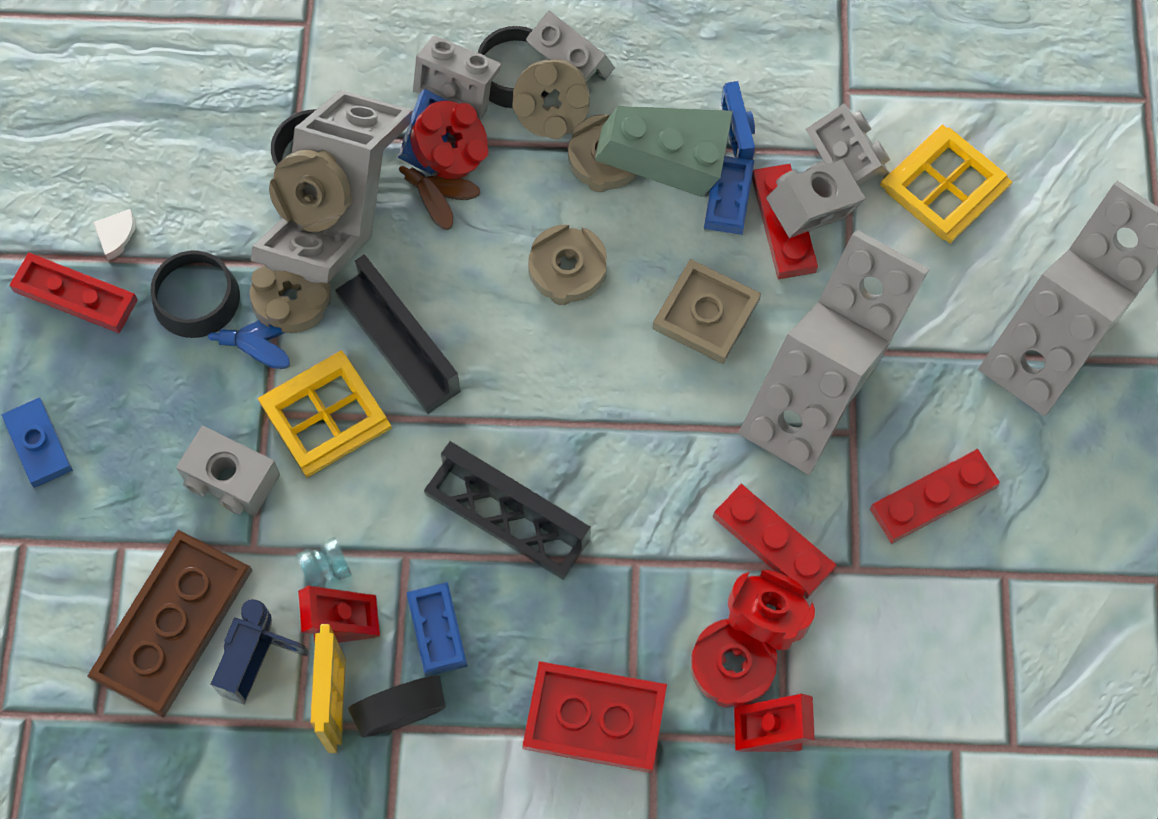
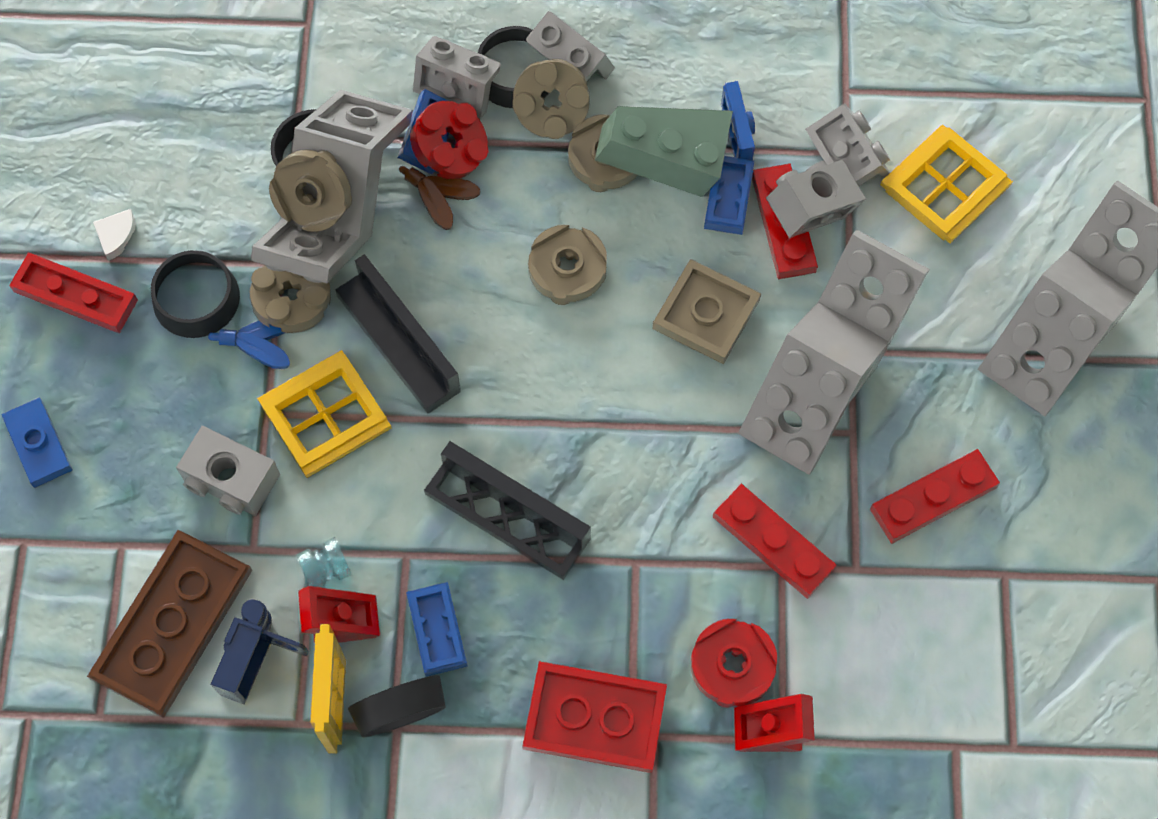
red plate [727,570,815,650] -> none

